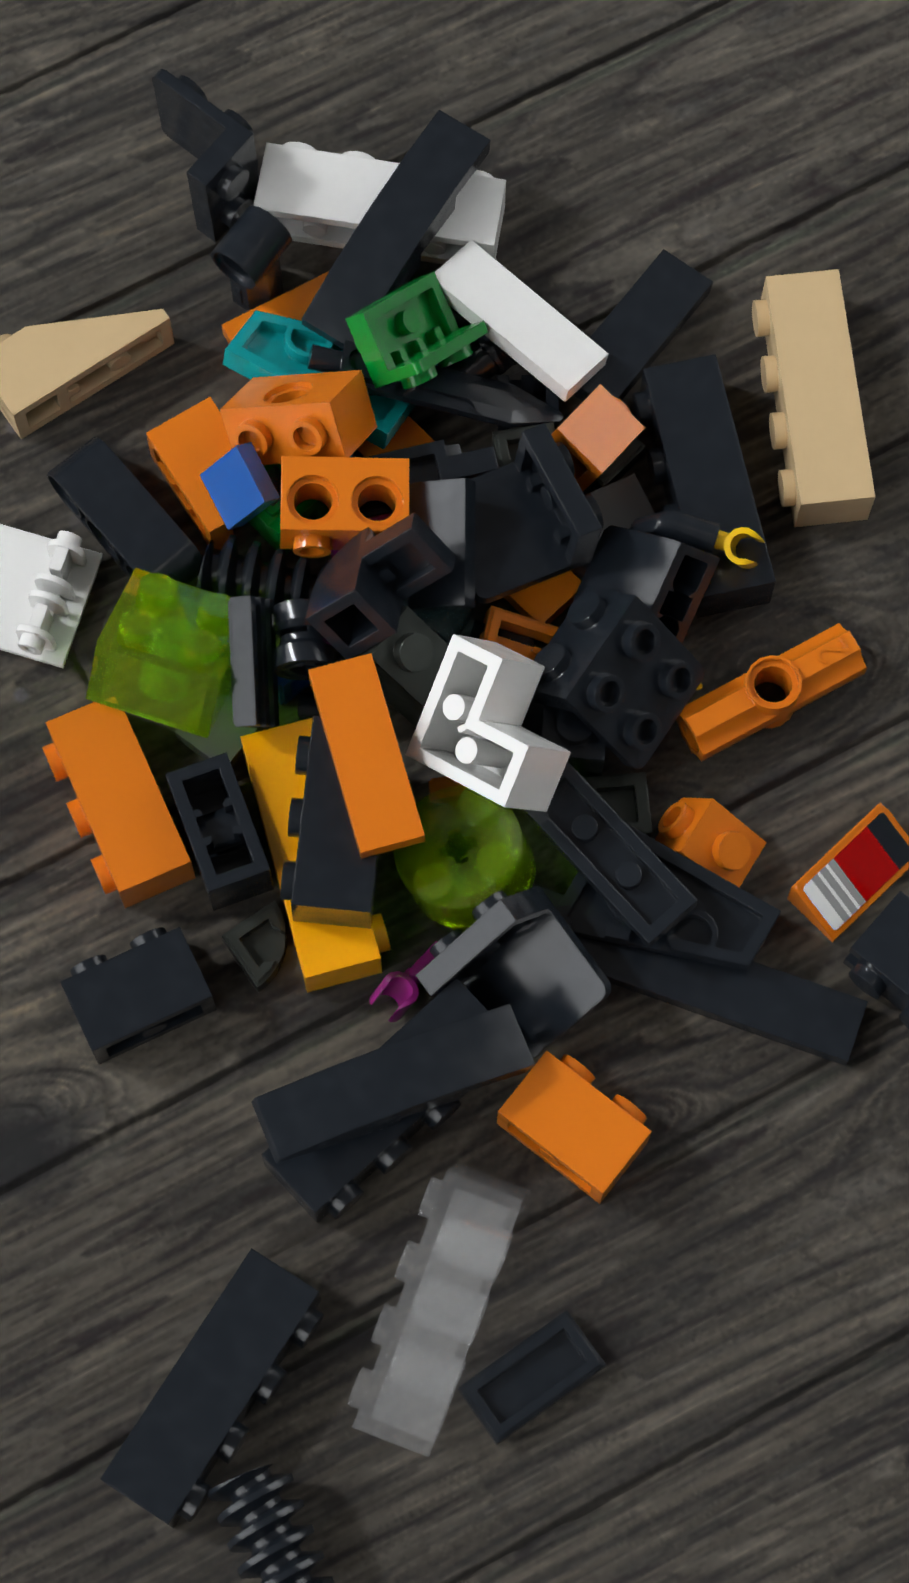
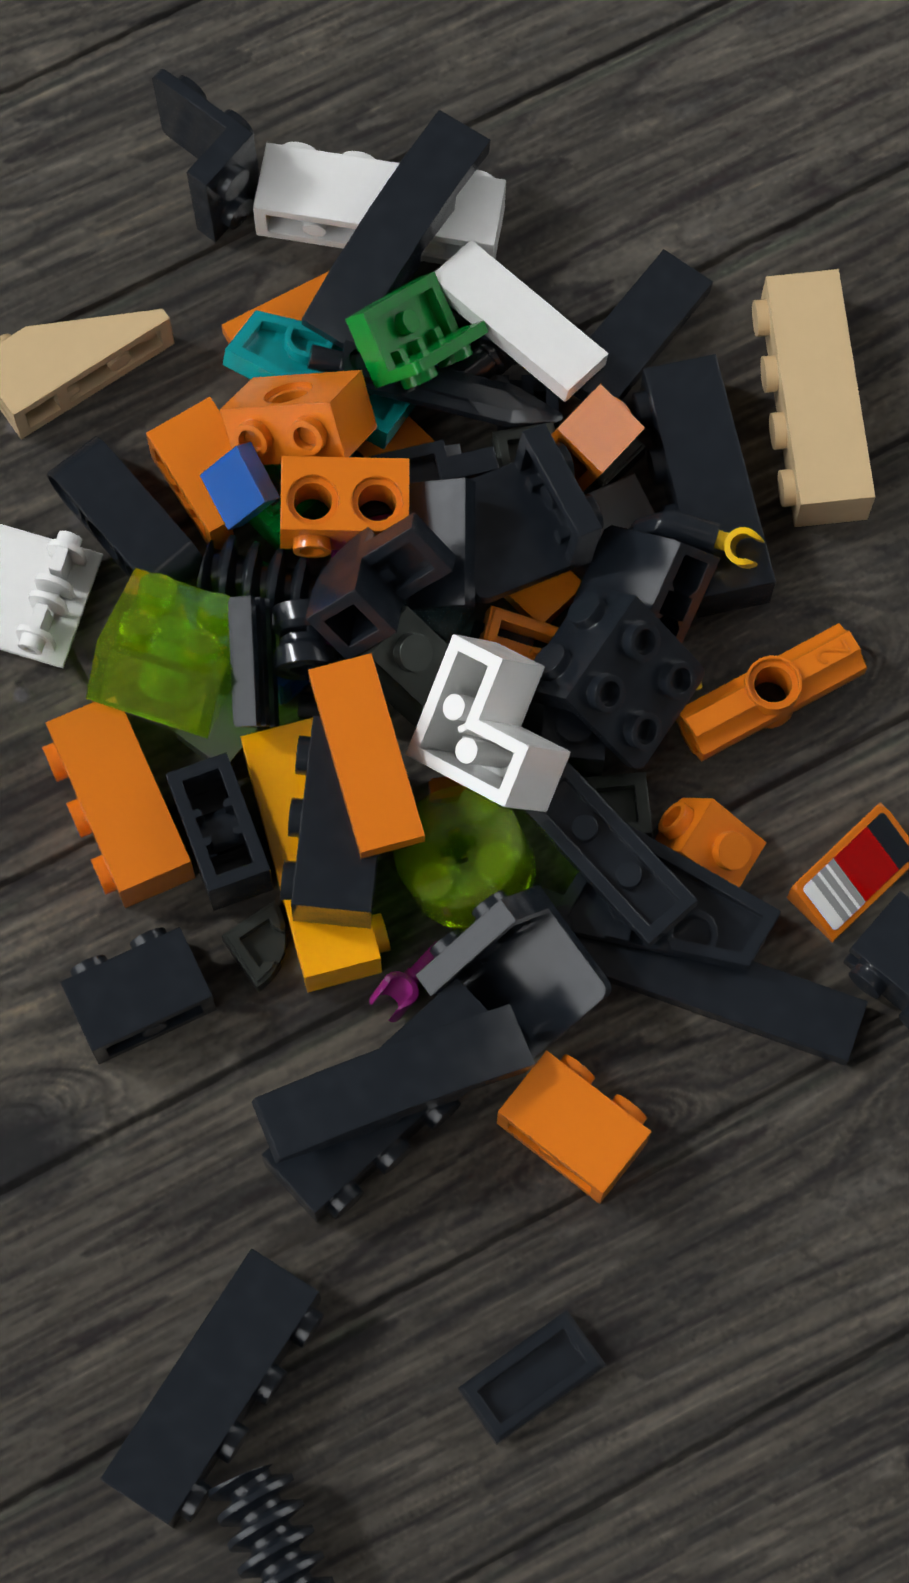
black piece [211,205,292,311] -> none
clear wedge [348,1163,531,1457] -> none

